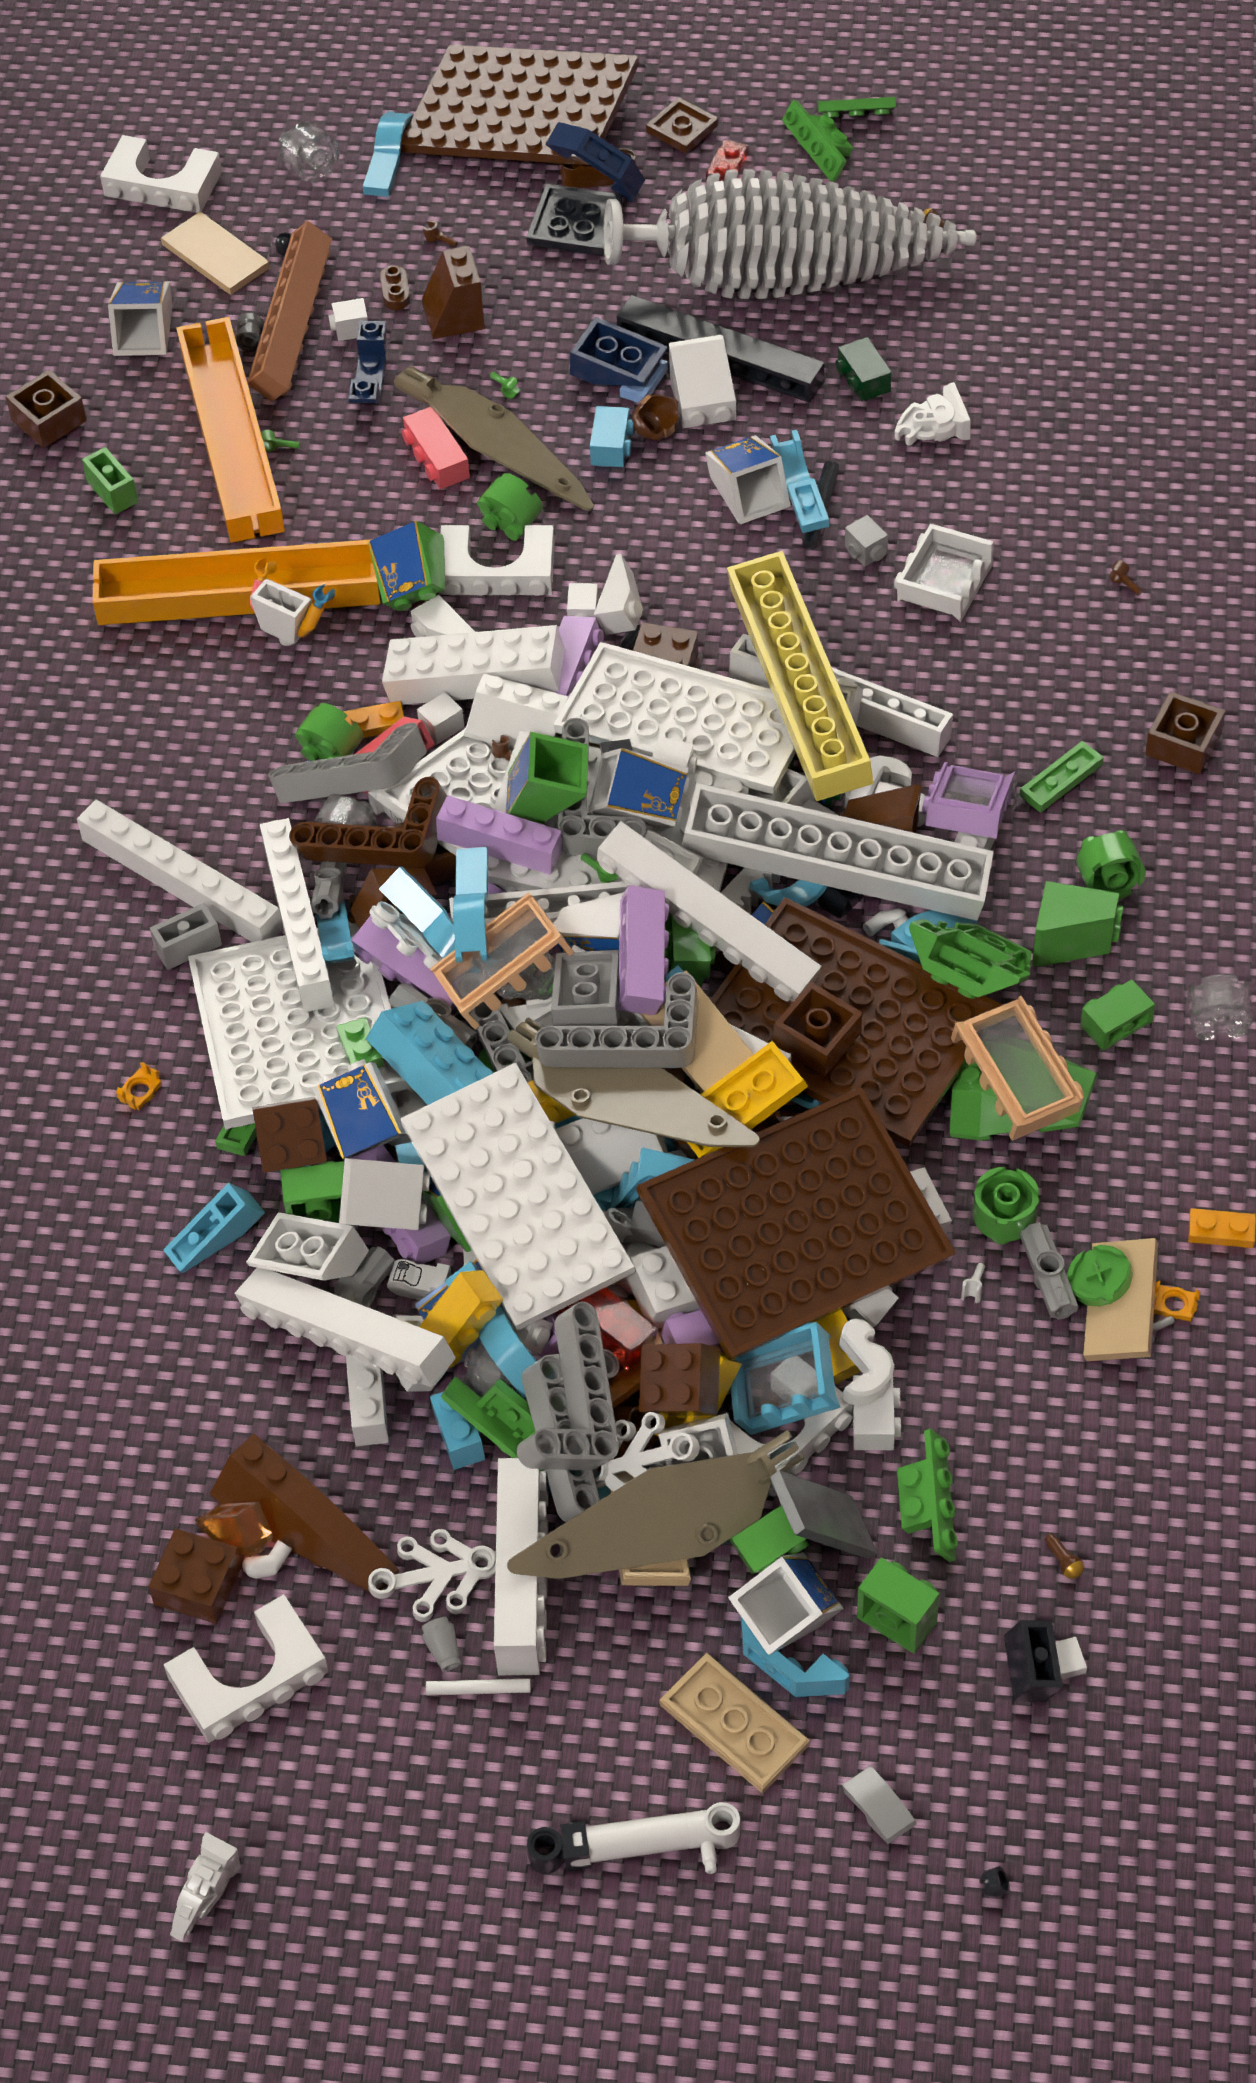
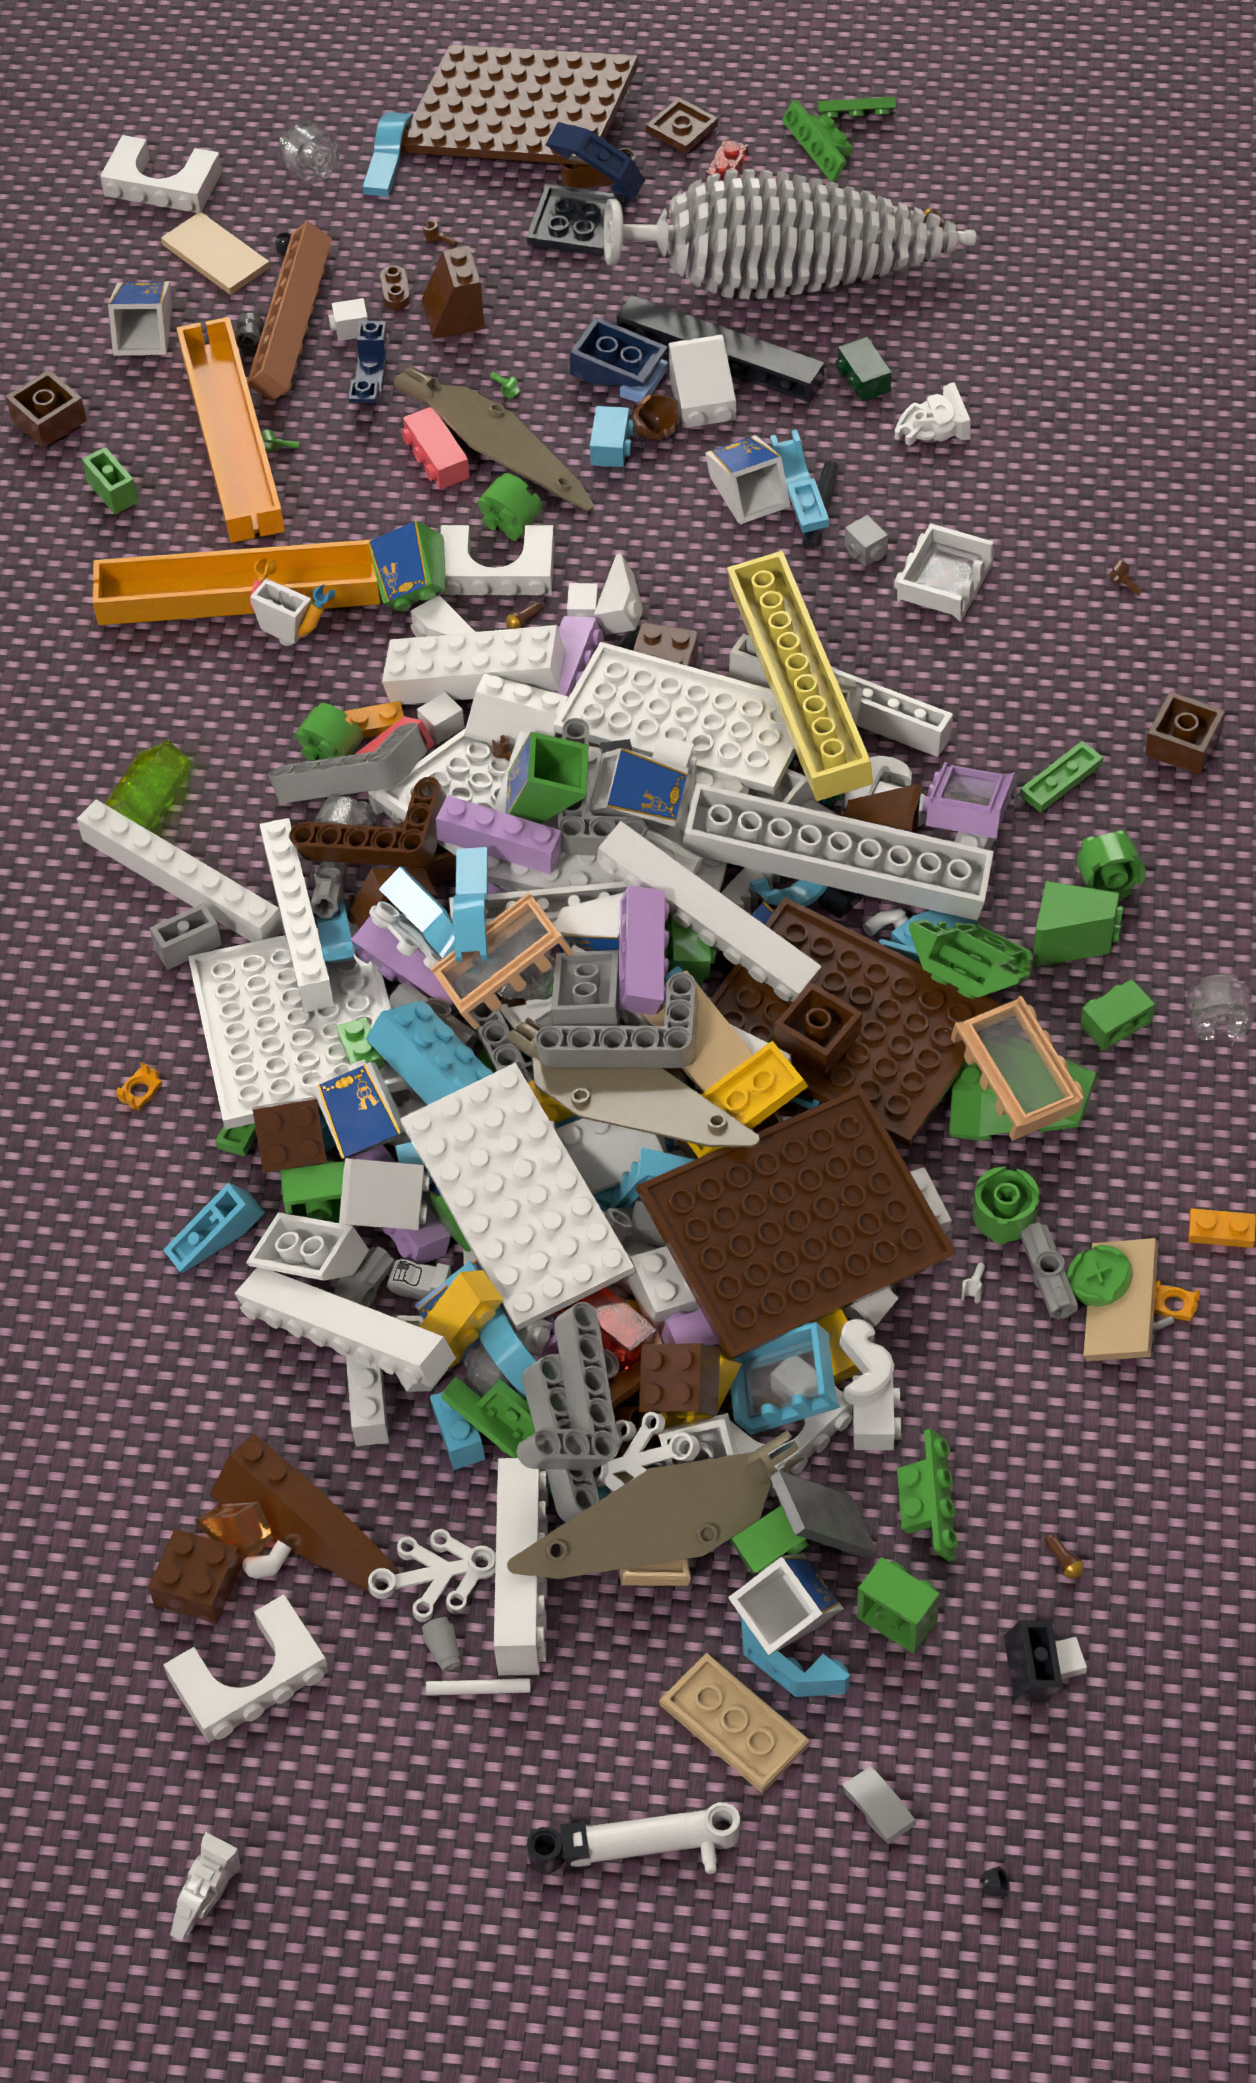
bright green hand [580,853,619,883] -> none
none -> clear neon green slope [104,740,193,830]
none -> reddish brown piece [506,601,543,629]

